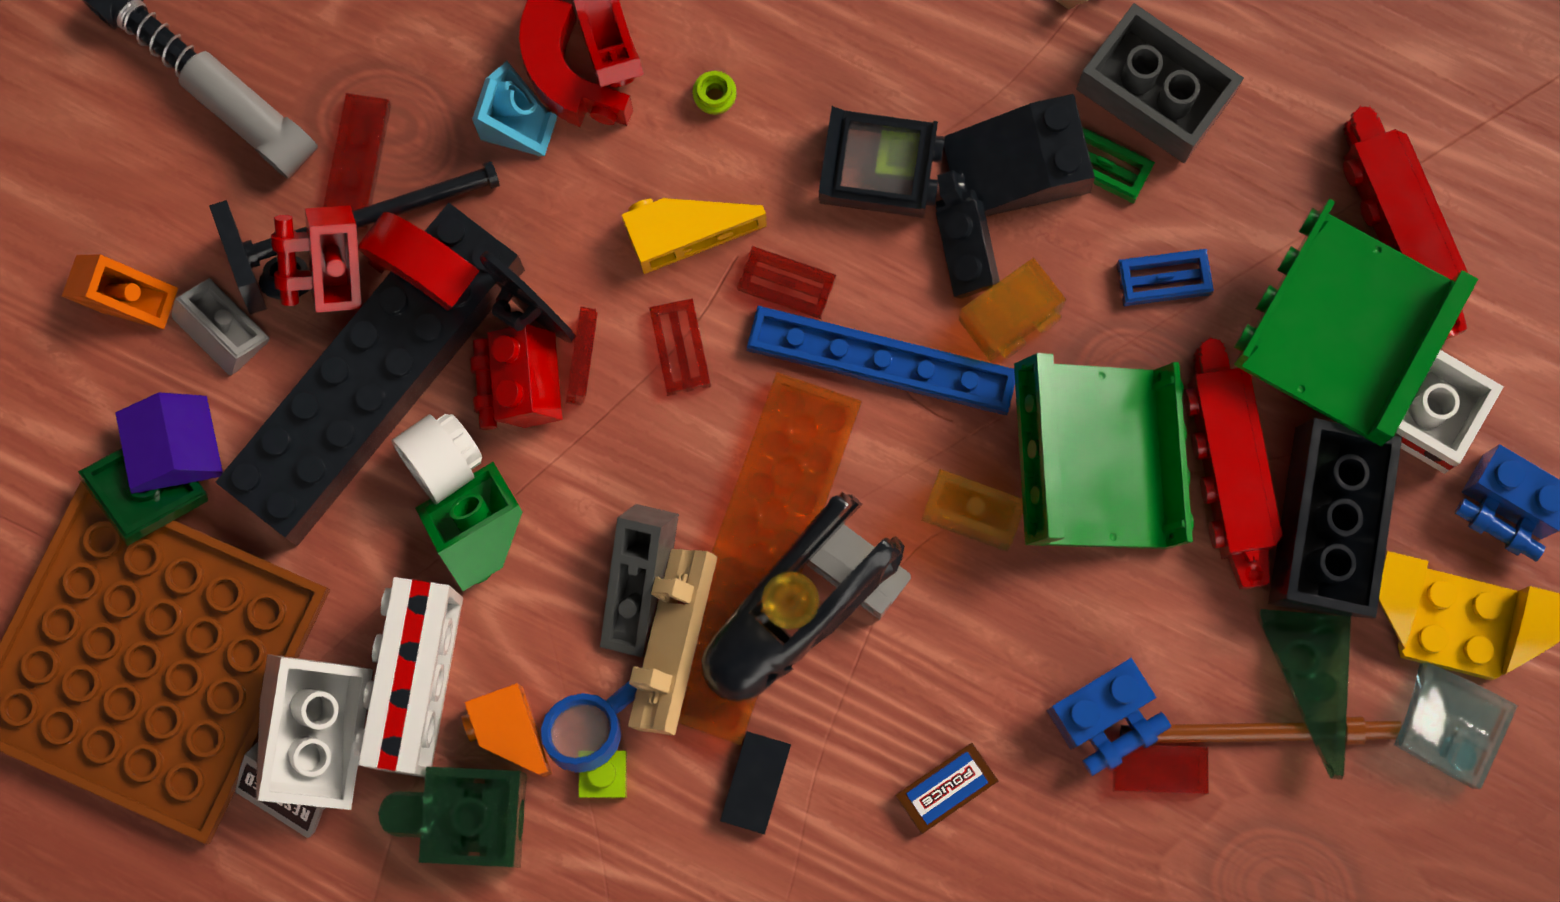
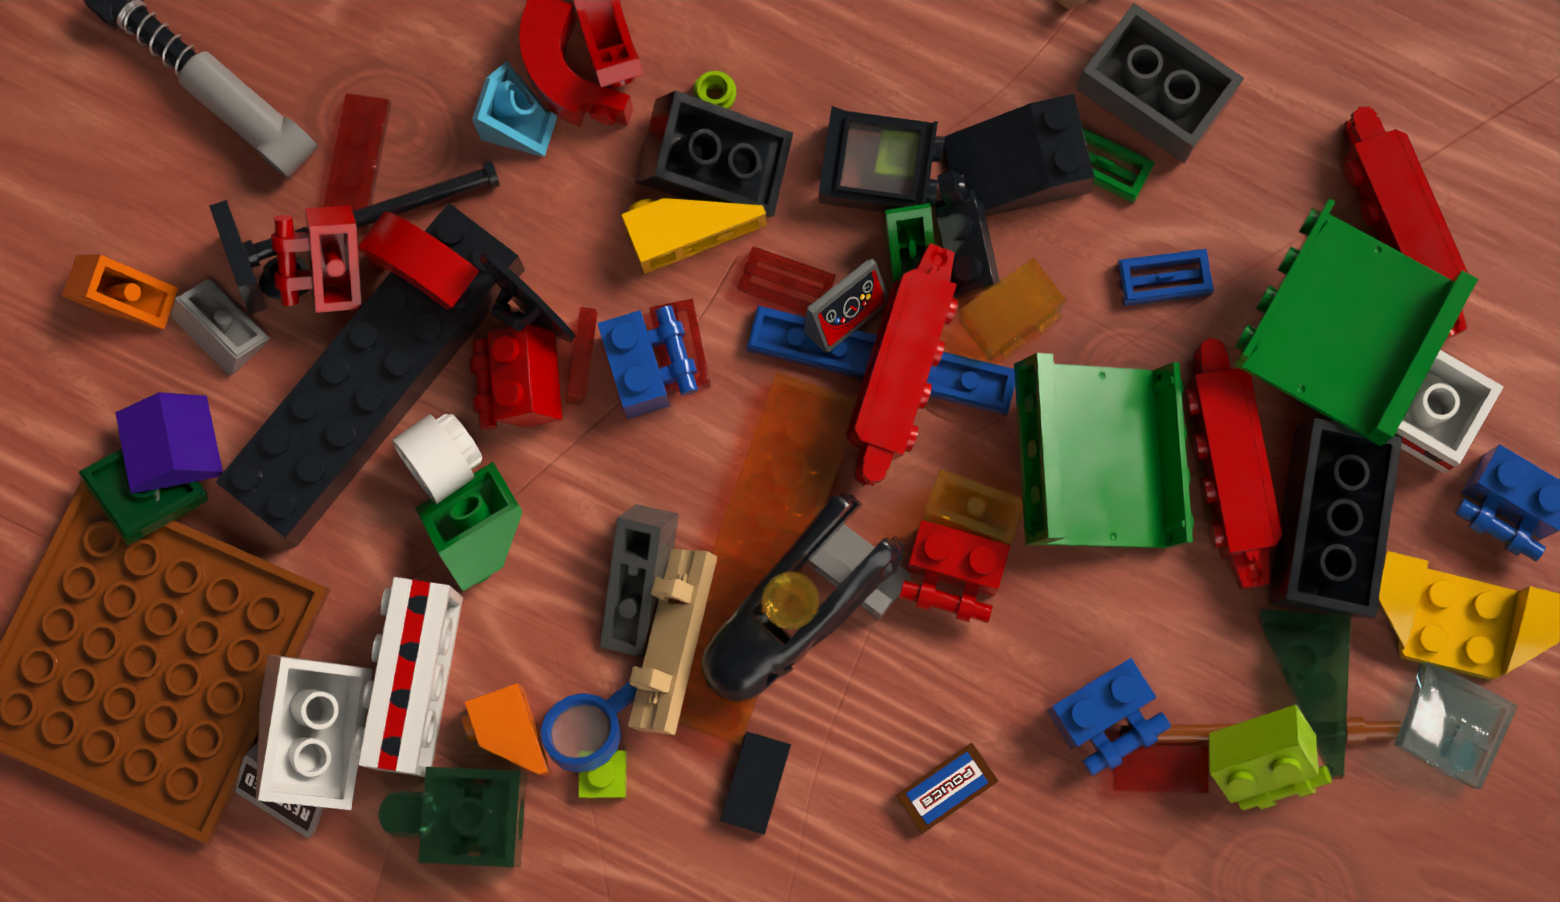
none -> blue brick [597,306,698,419]
none -> black slope [635,90,793,217]
none -> slope [804,259,888,352]
none -> red hinge [845,244,958,487]
none -> green slope [883,203,935,283]
none -> red brick [899,519,1011,623]
none -> lime brick [1209,704,1332,811]

